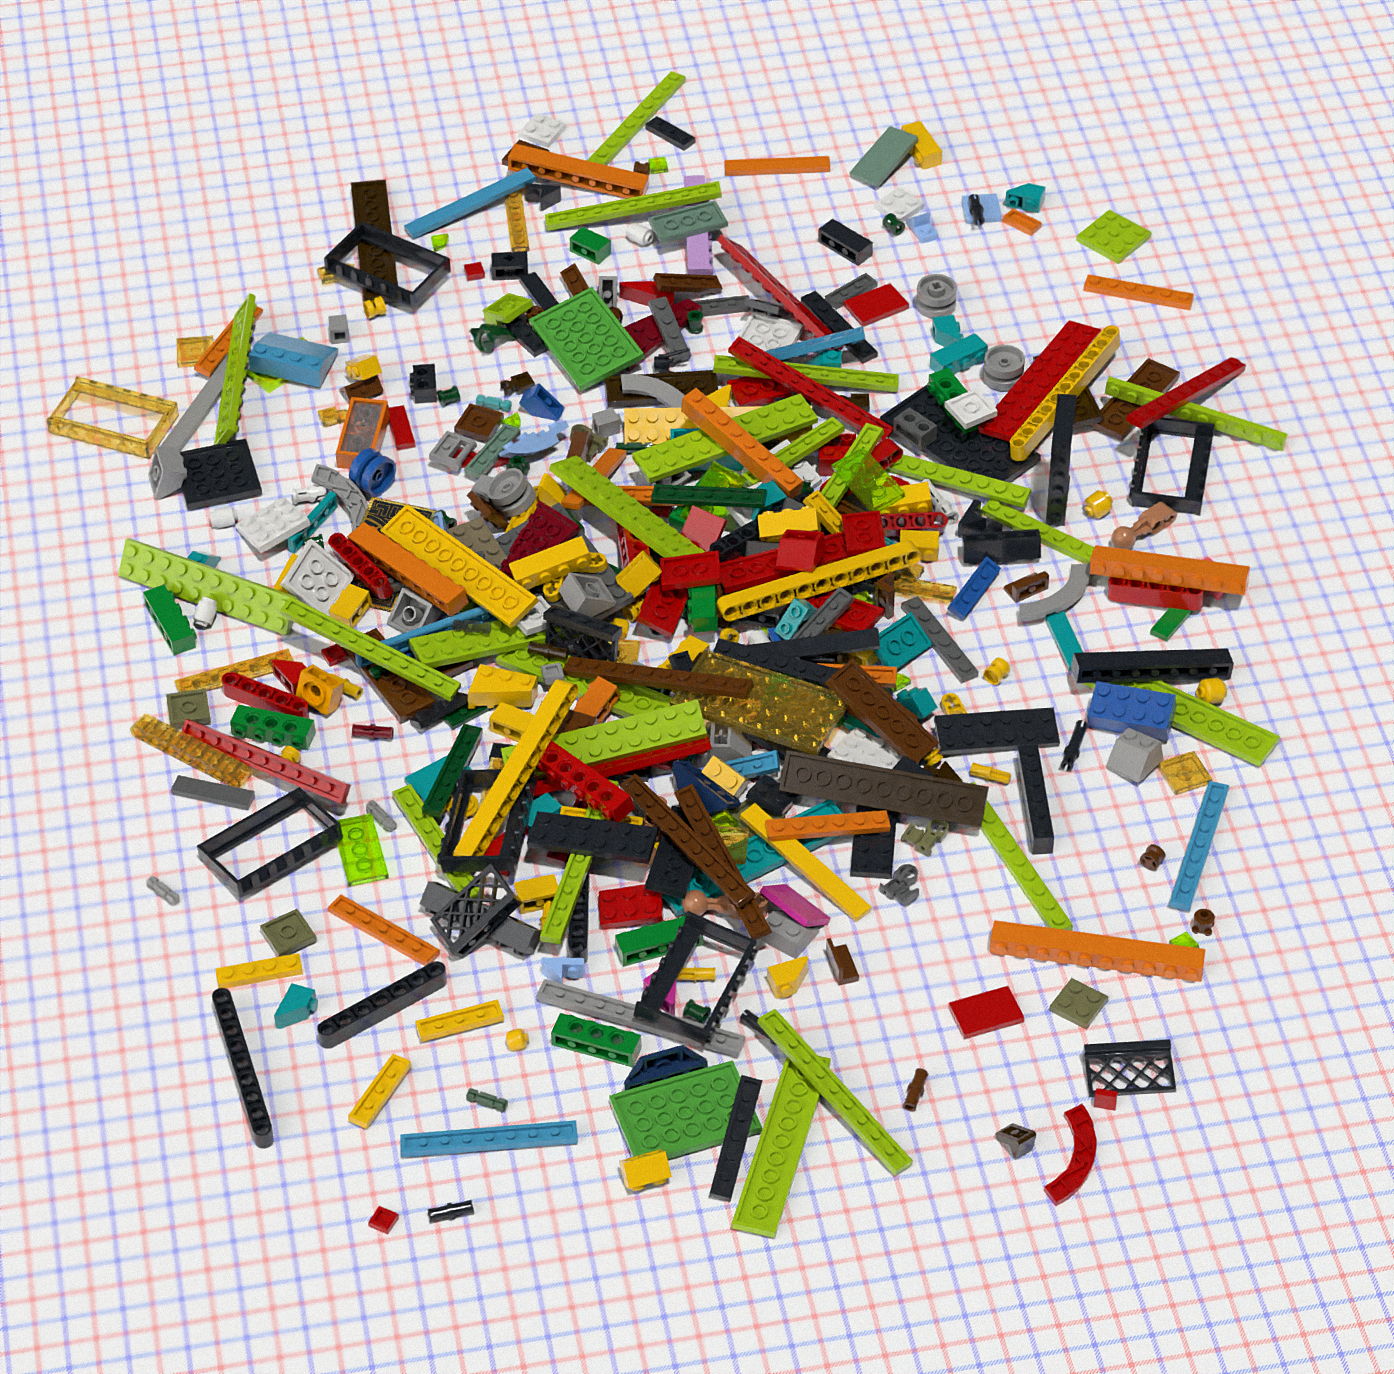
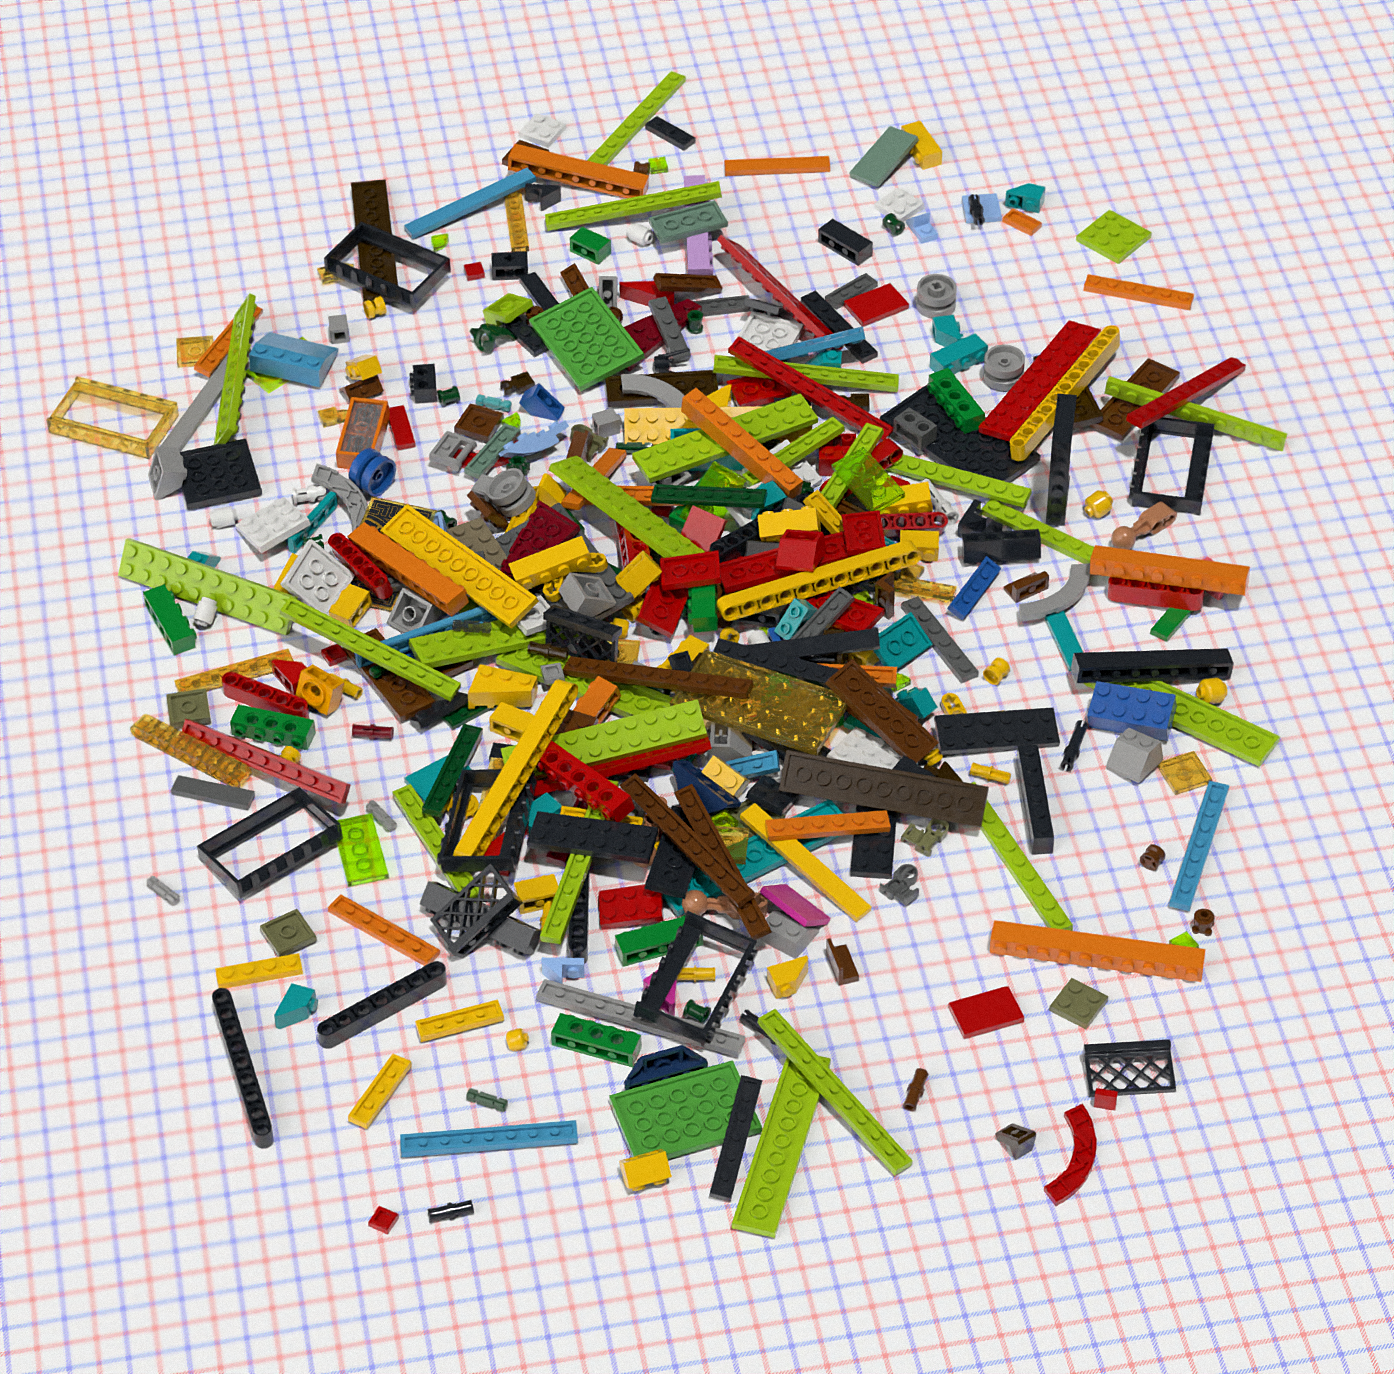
white plate [945,388,997,429] -> none

